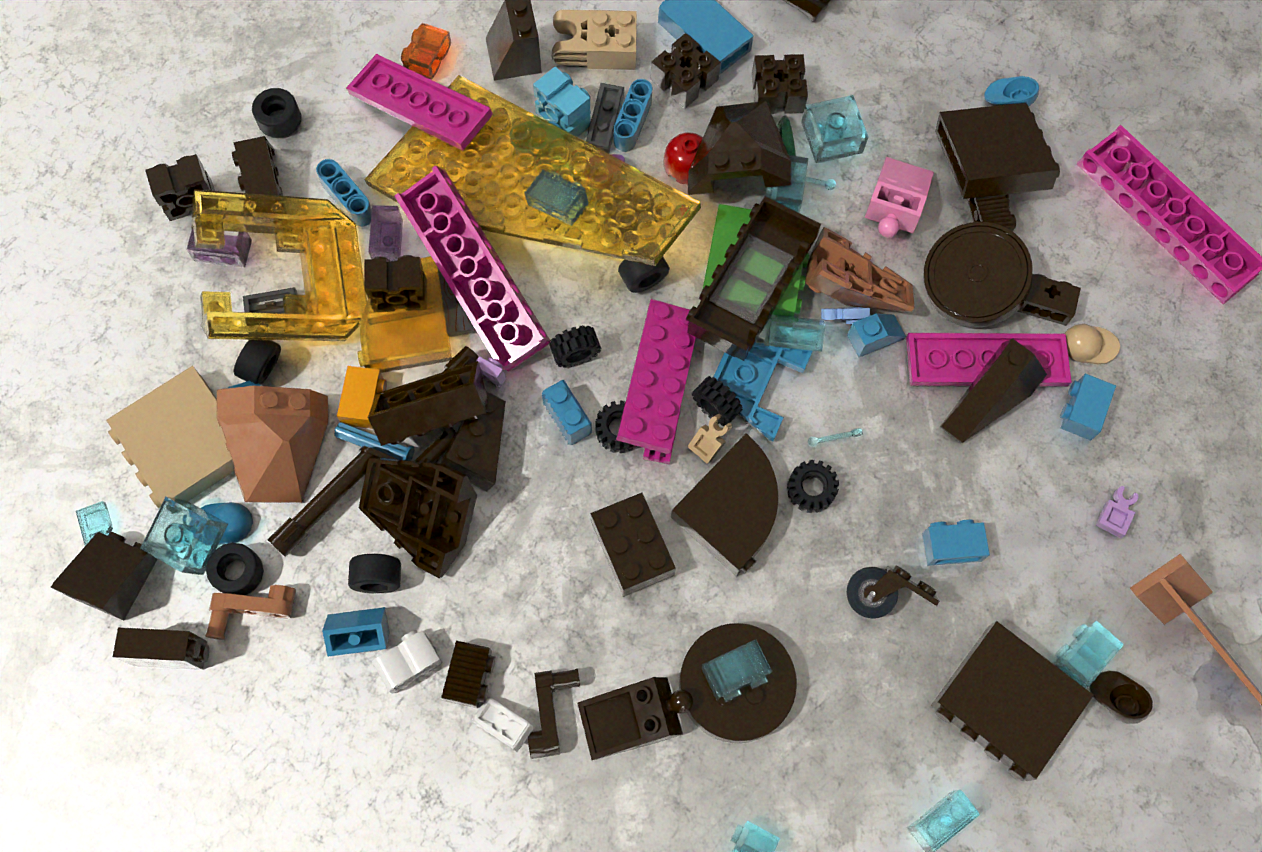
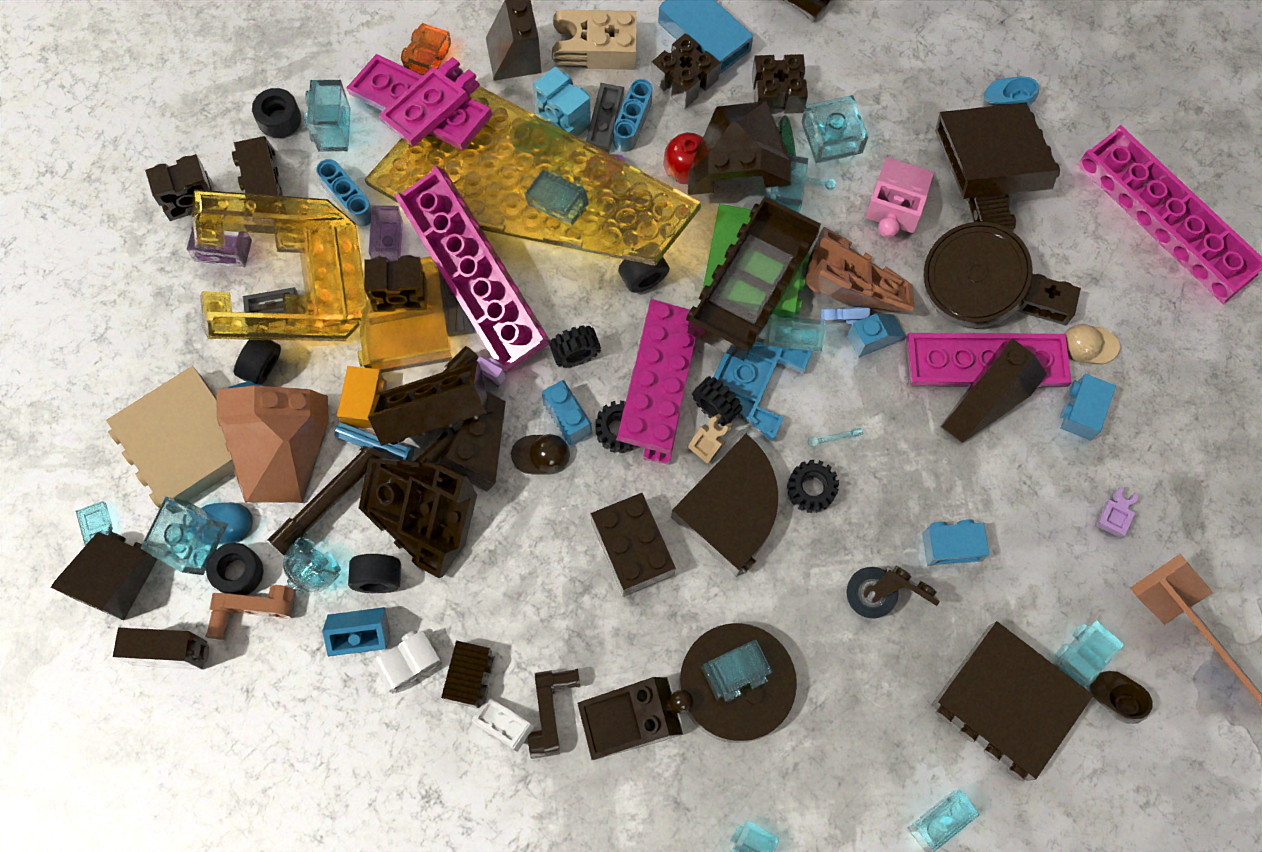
none -> clear light blue cylinder [283,537,341,592]
none -> clear light blue brick [304,80,351,152]
none -> dark pink tile [378,57,480,147]
none -> dark brown cap [511,434,570,475]

